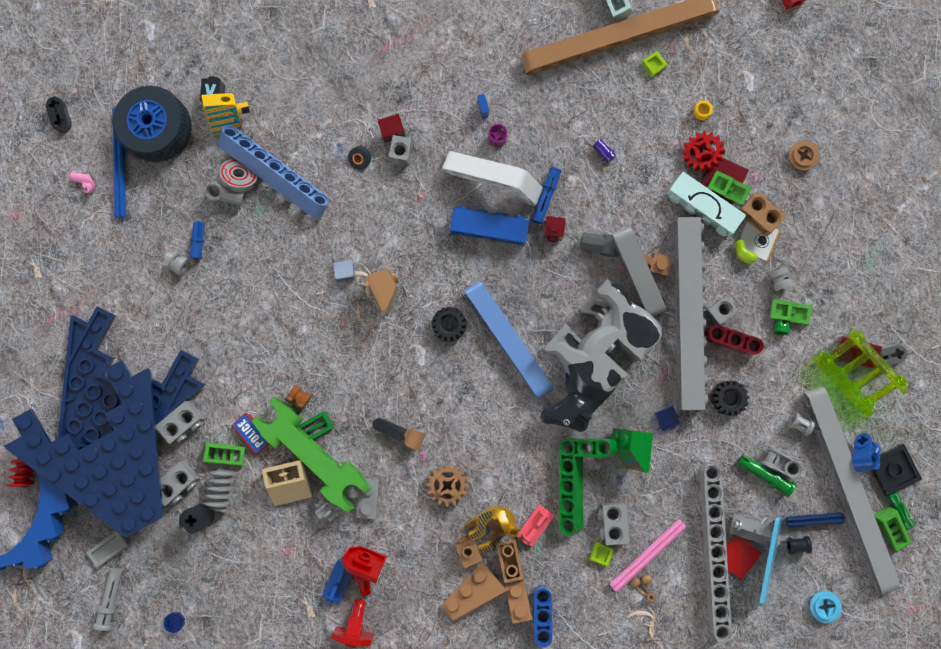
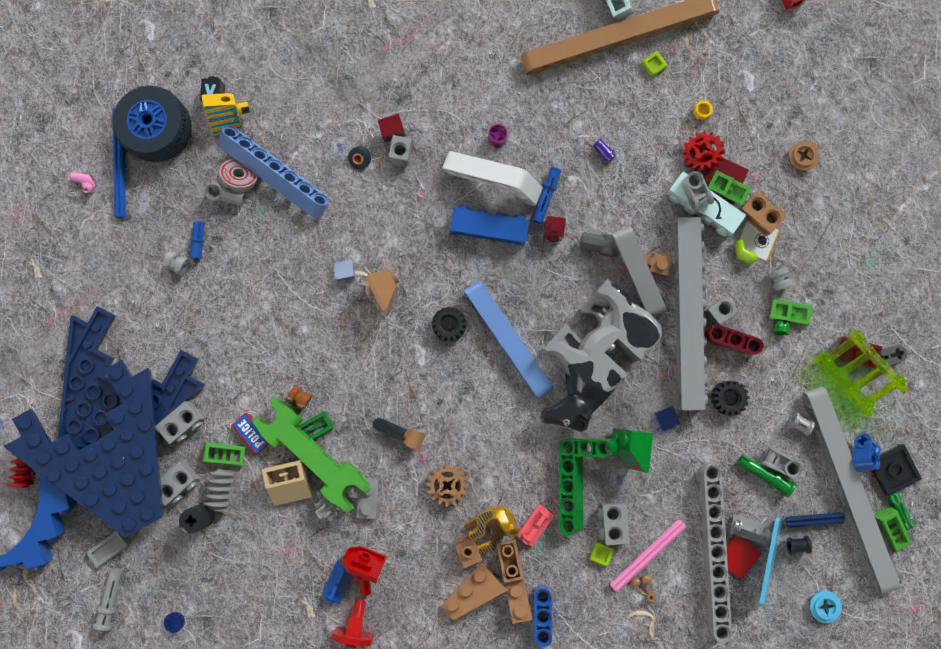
black beam [46,96,72,133] -> none
blue tile [477,94,489,119] -> none
none -> light grey piece [682,172,714,212]

